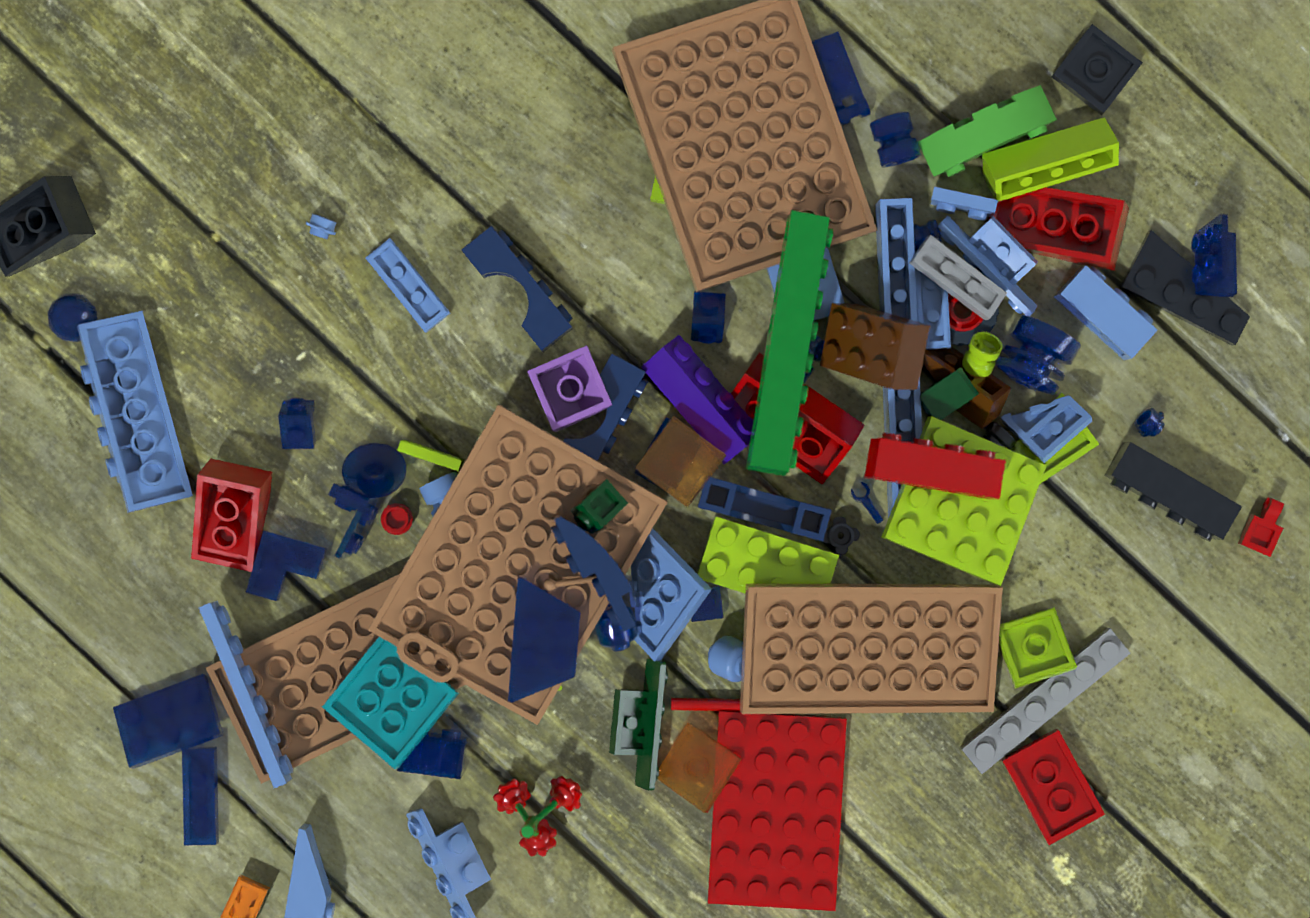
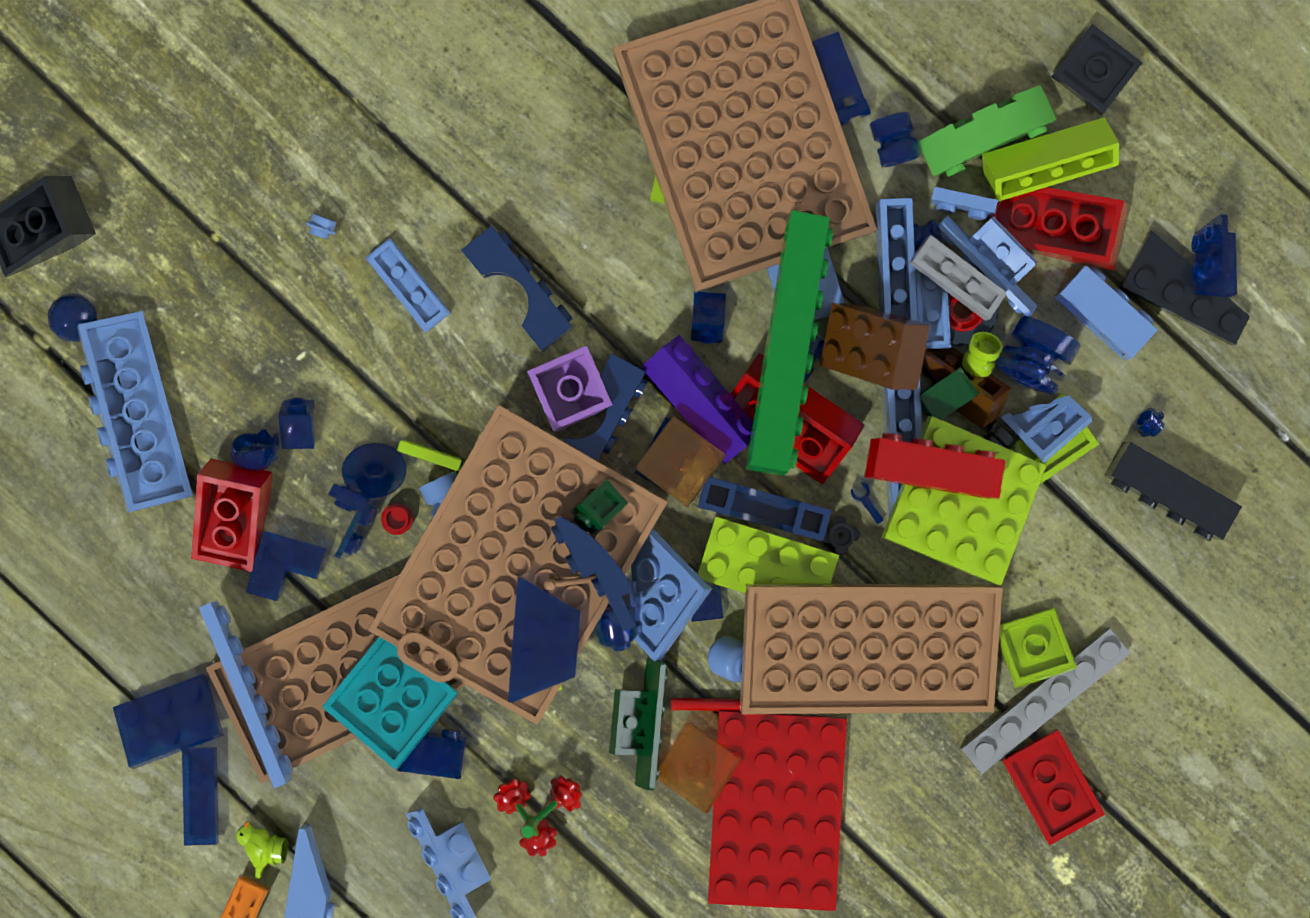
red plate [1238,497,1284,557] -> none
none -> clear blue hair [230,429,280,471]
none -> lime animal [236,821,288,880]

